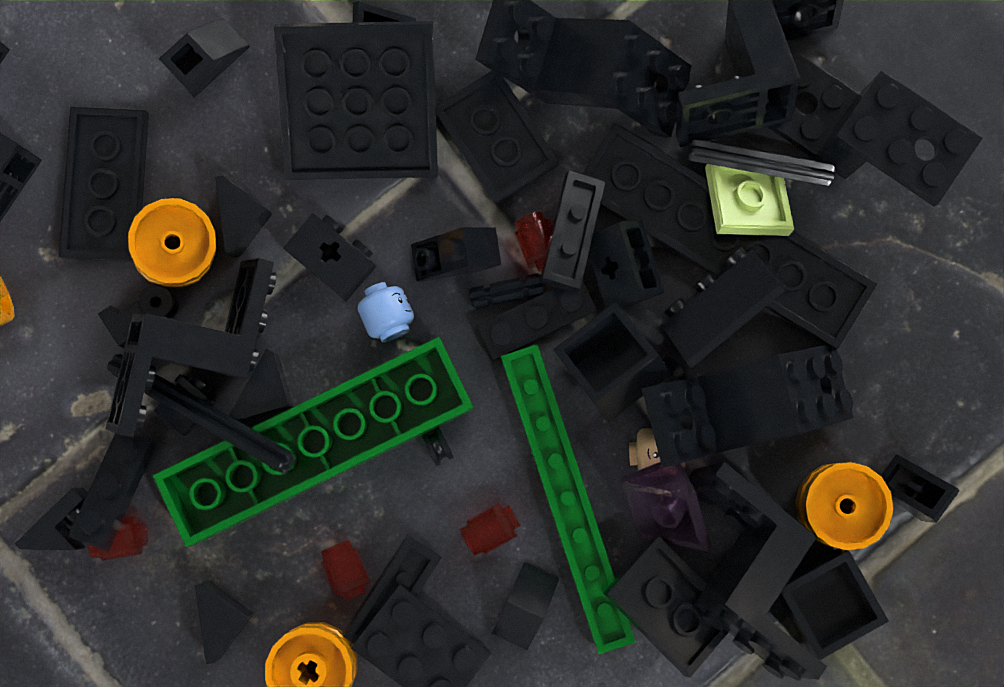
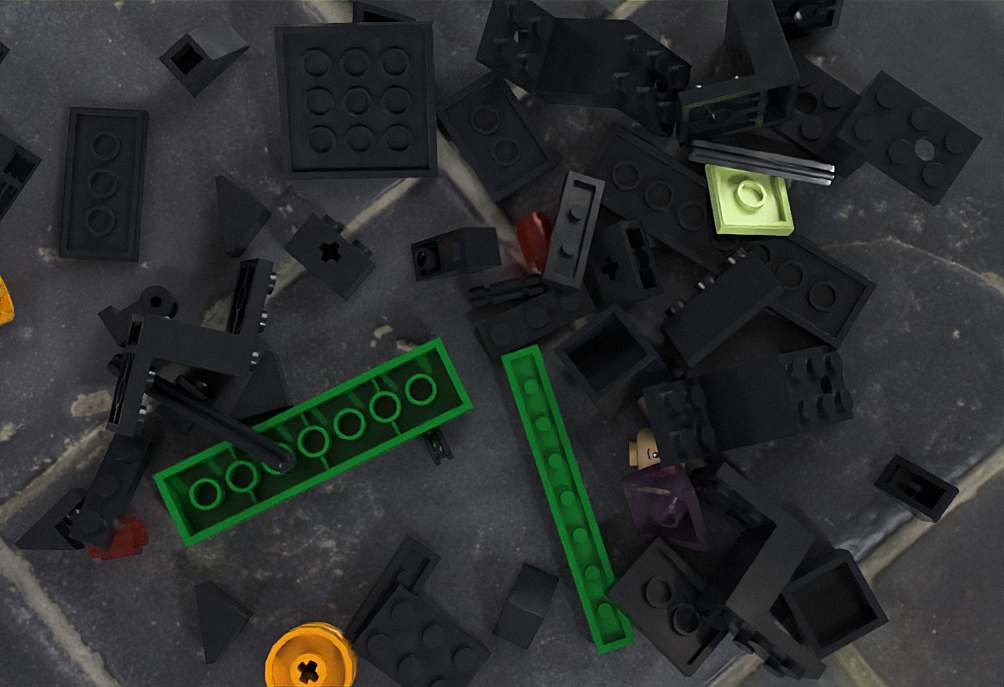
light orange wheel [128,198,216,289] -> none
clear red brick [321,540,371,602] -> none
light blue head [357,282,414,343] -> none
clear red brick [460,502,521,556] -> none
light orange wheel [795,462,894,551] -> none

